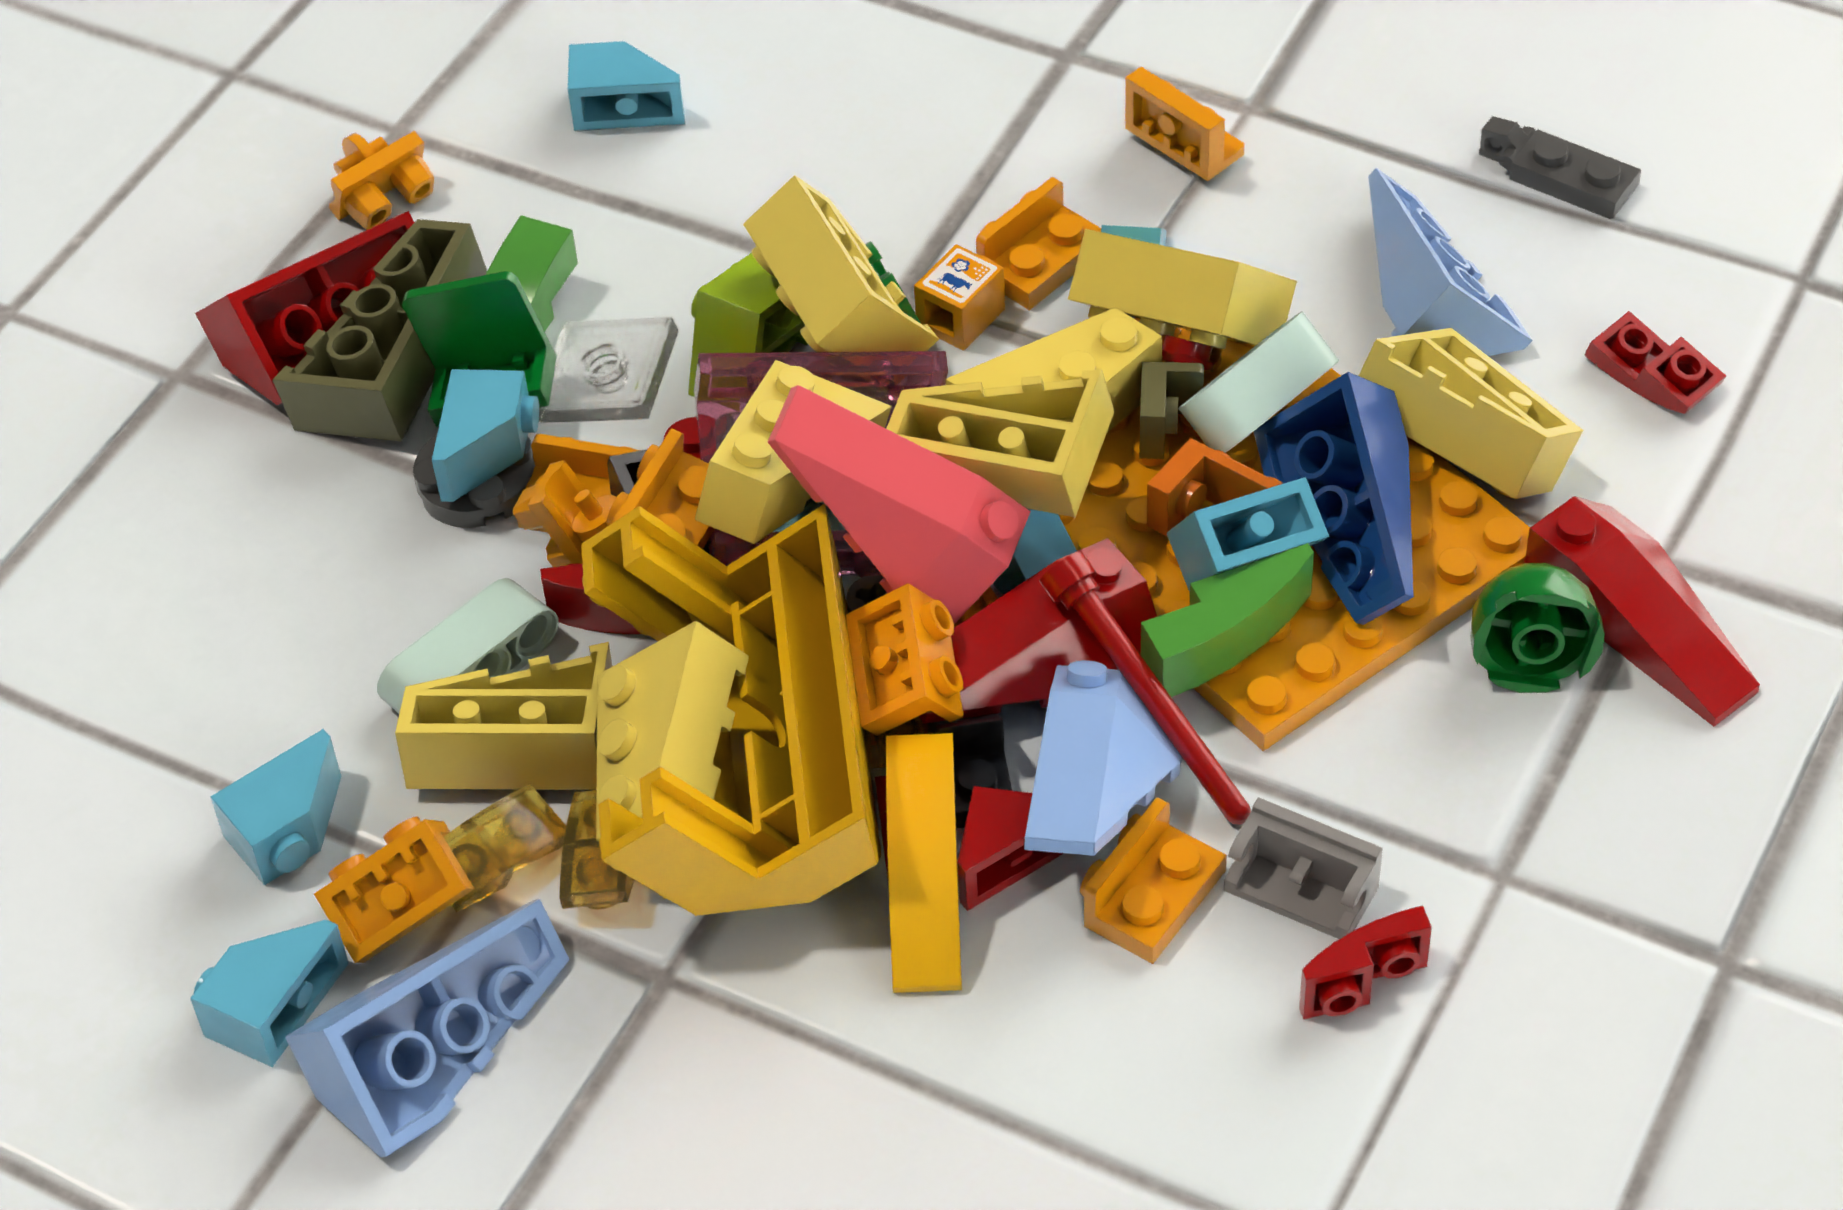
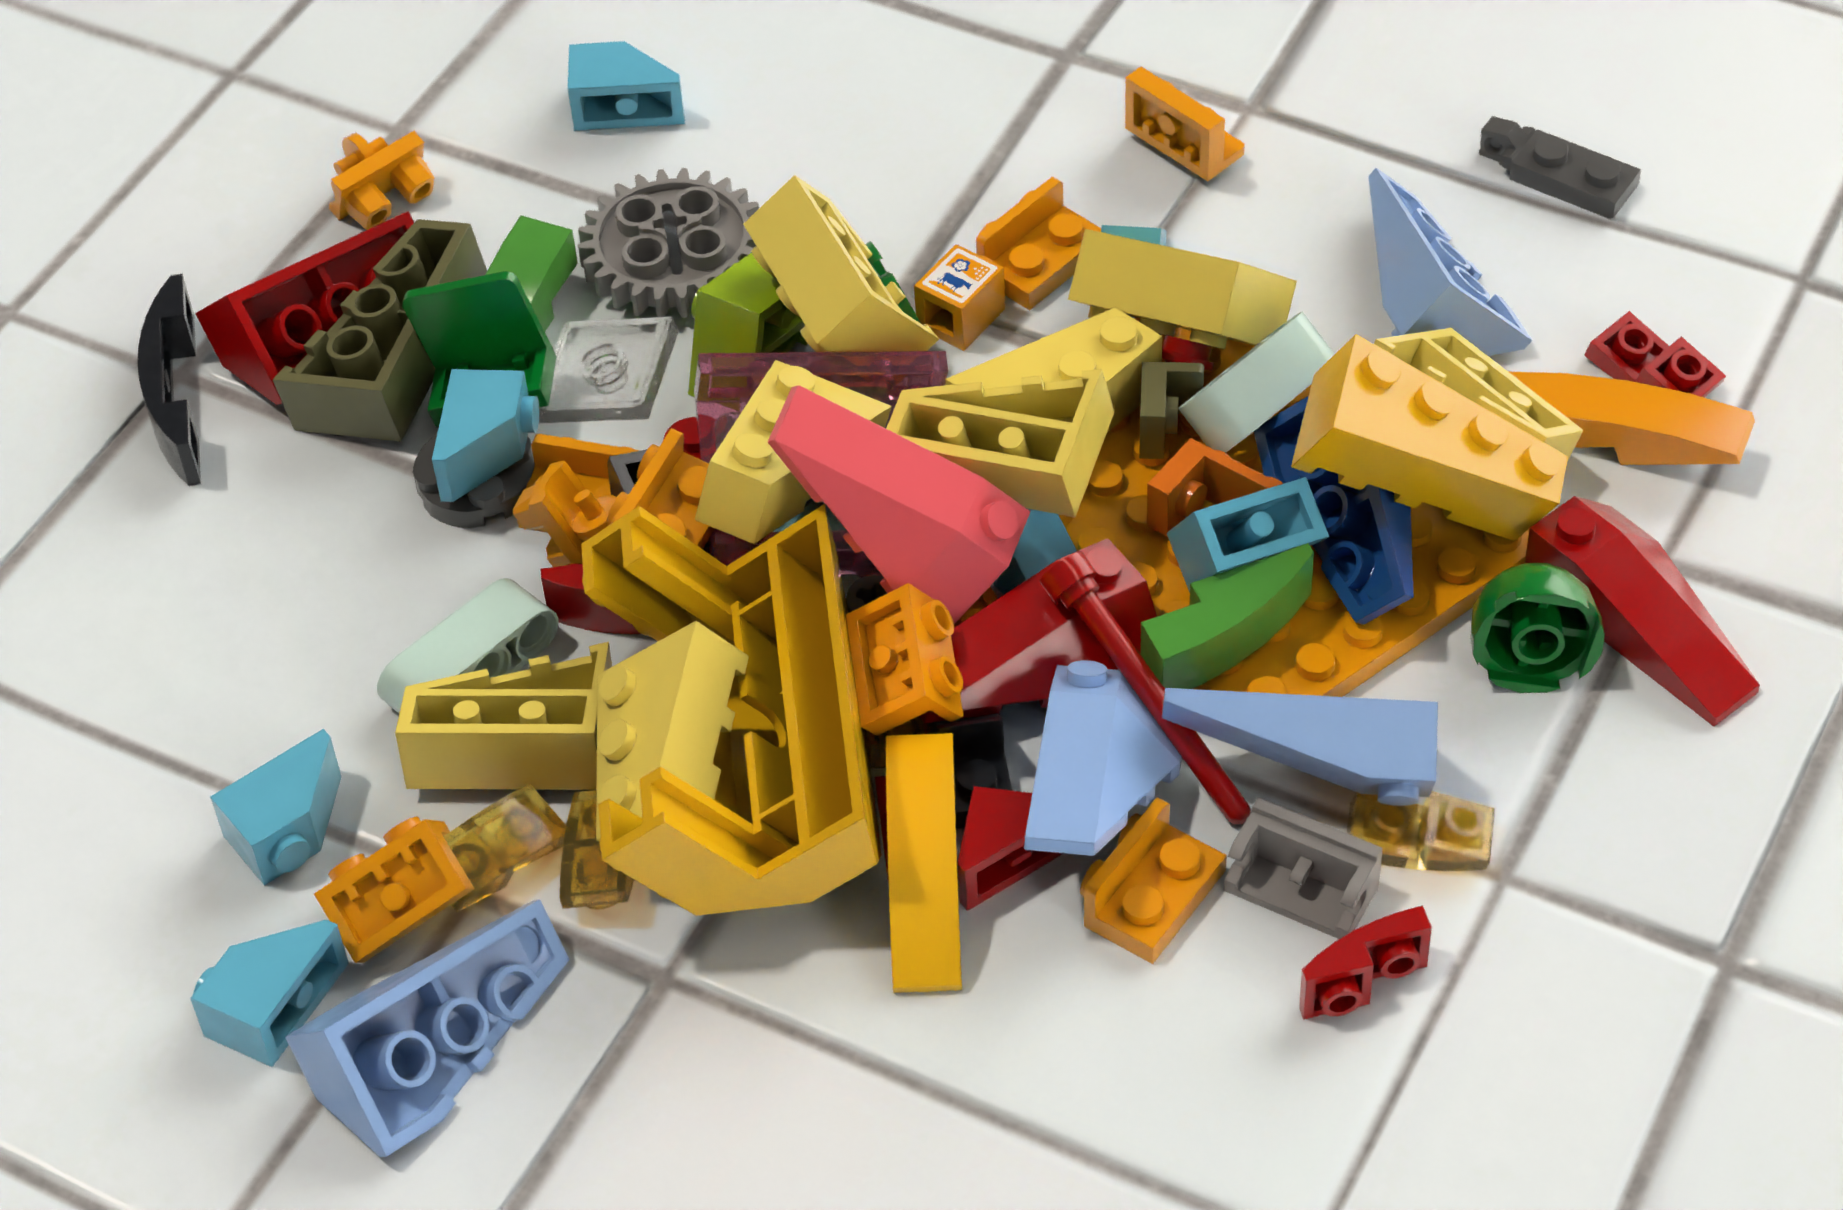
none -> black slope [137,274,201,486]
none -> light grey gear [578,168,759,319]
none -> light blue wedge [1162,688,1438,806]
none -> yellow wedge [1291,334,1568,541]
none -> clear yellow slope [1347,791,1495,871]
none -> light orange slope [1509,372,1755,465]

